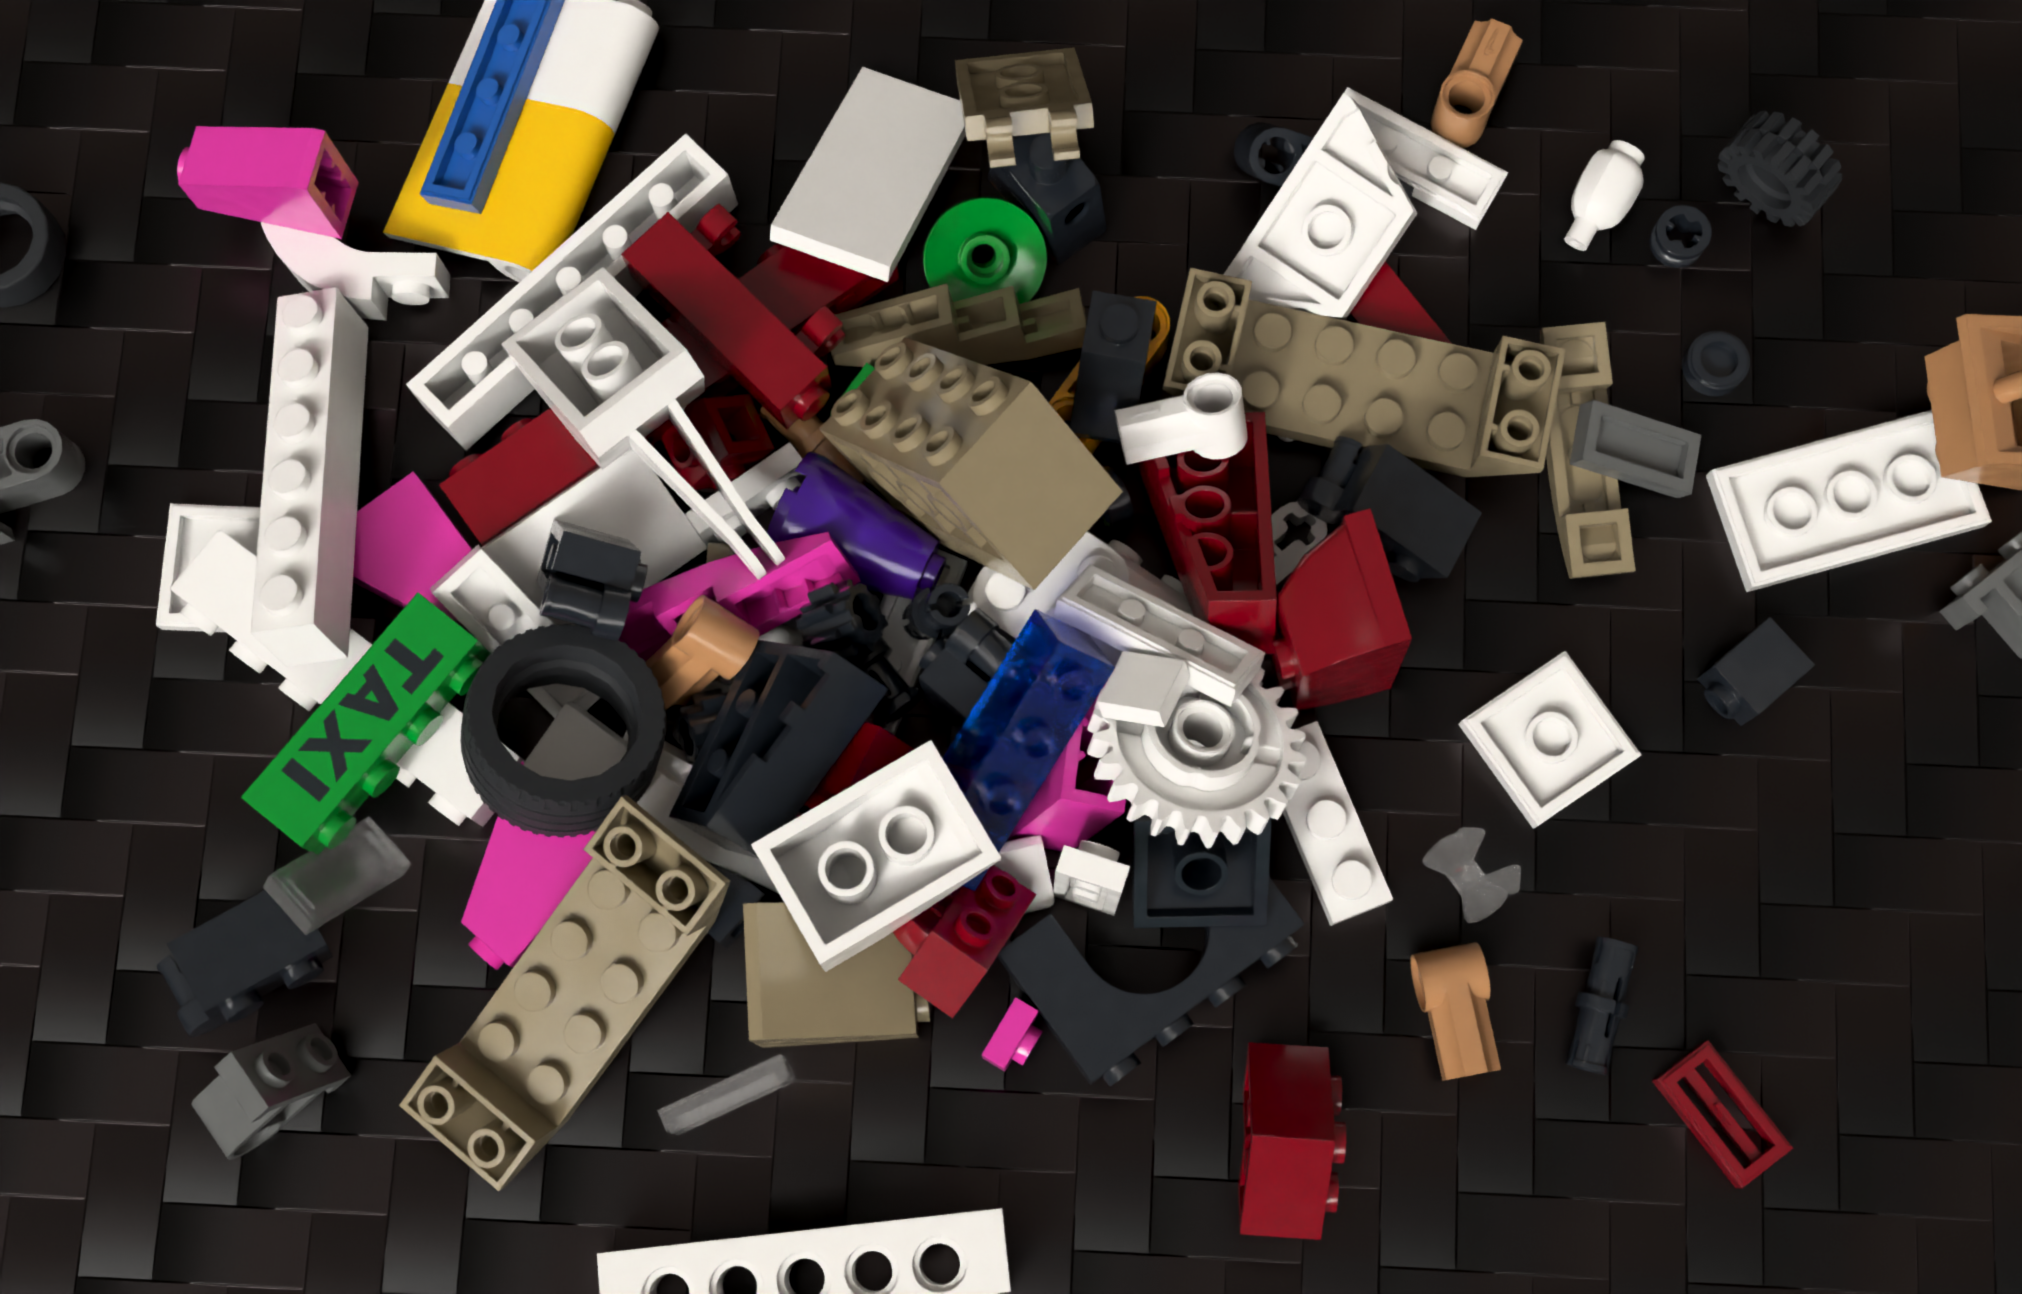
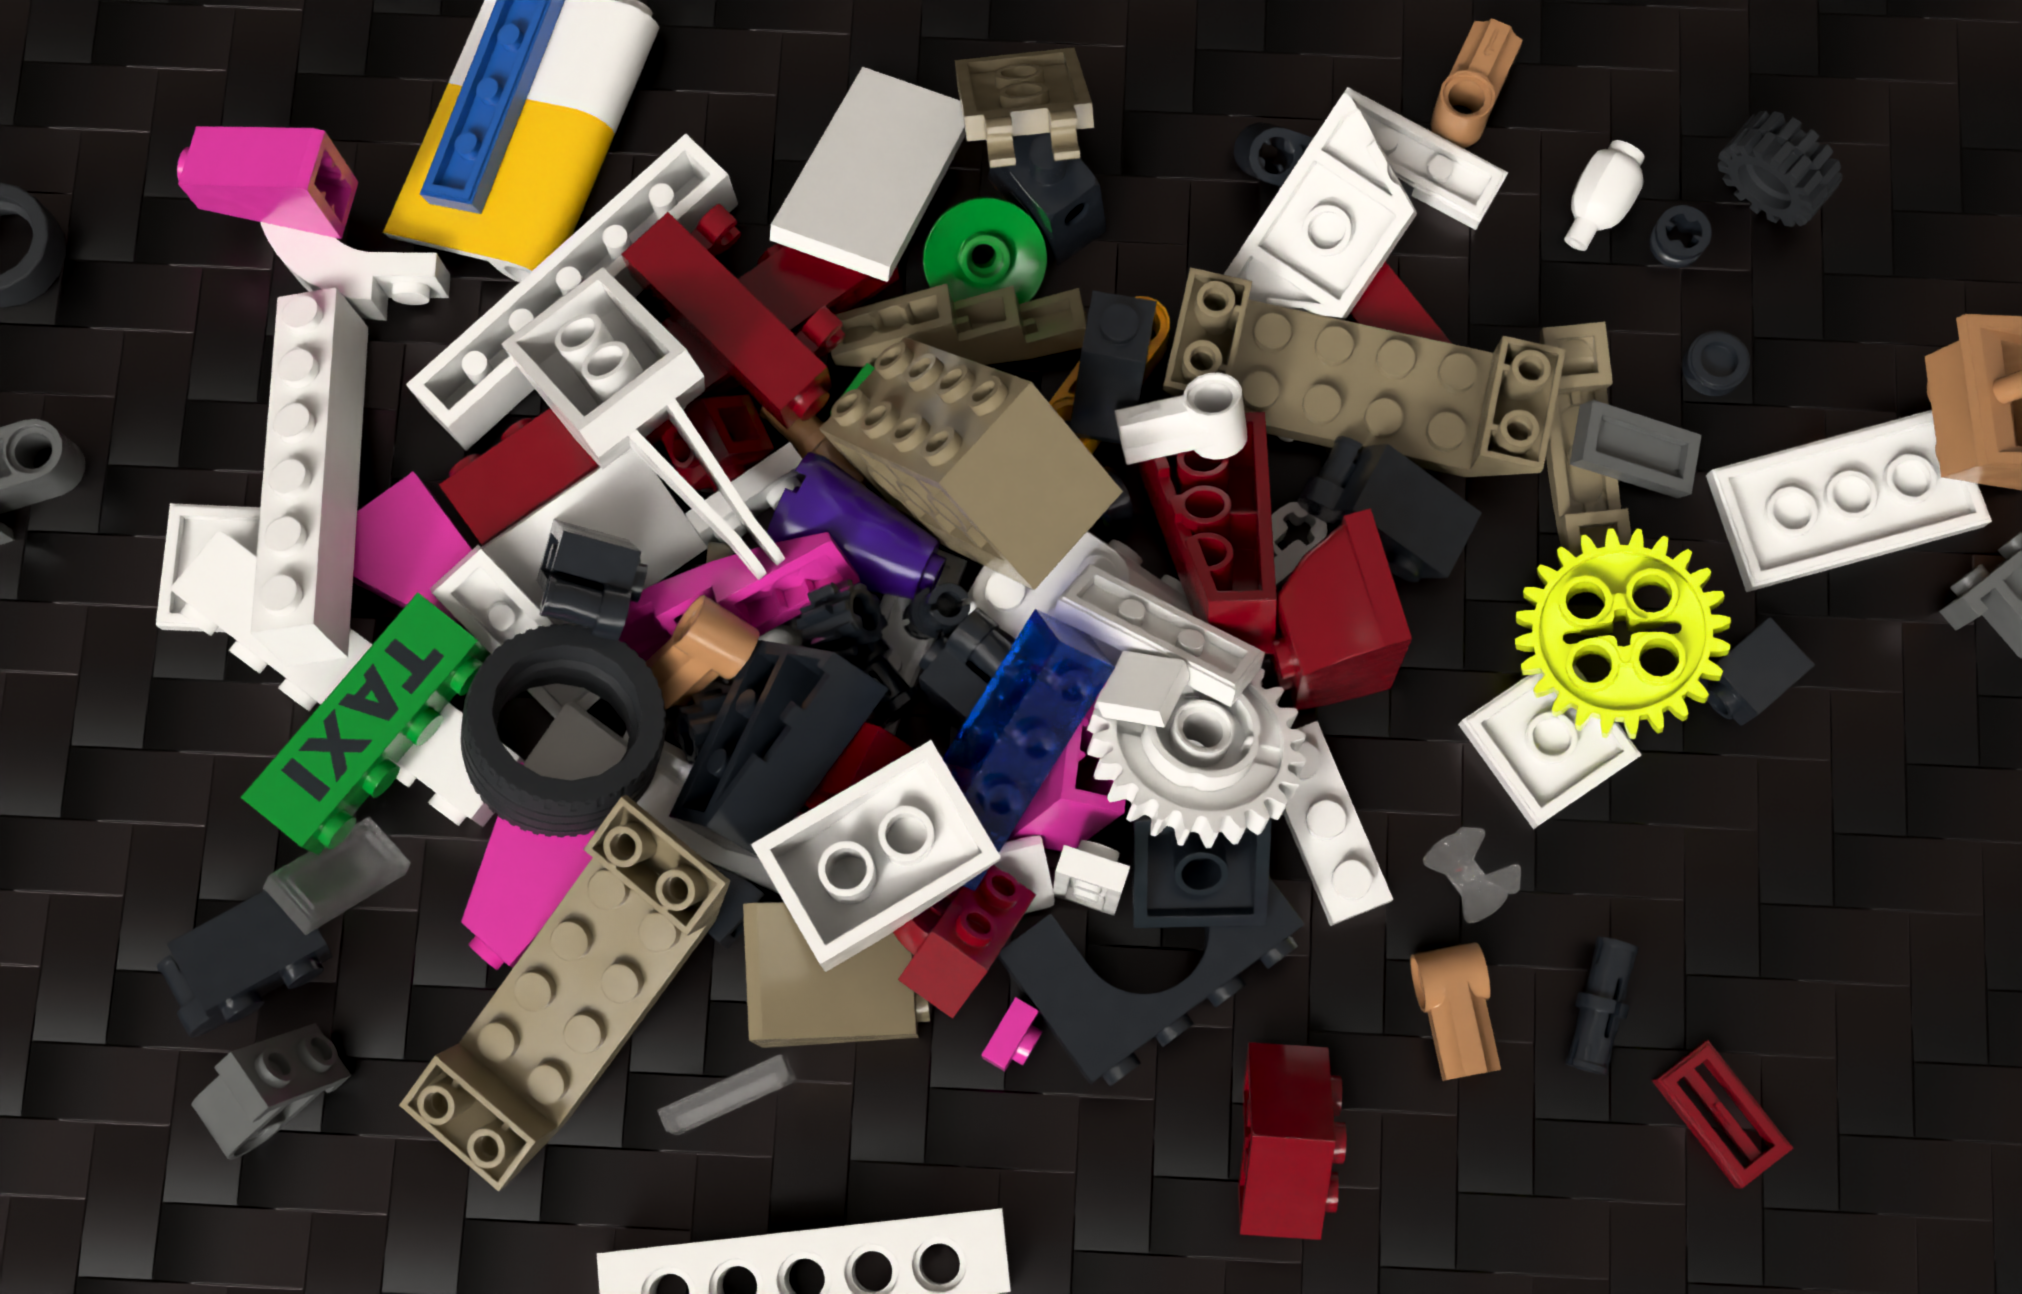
none -> neon yellow gear [1515,528,1731,739]

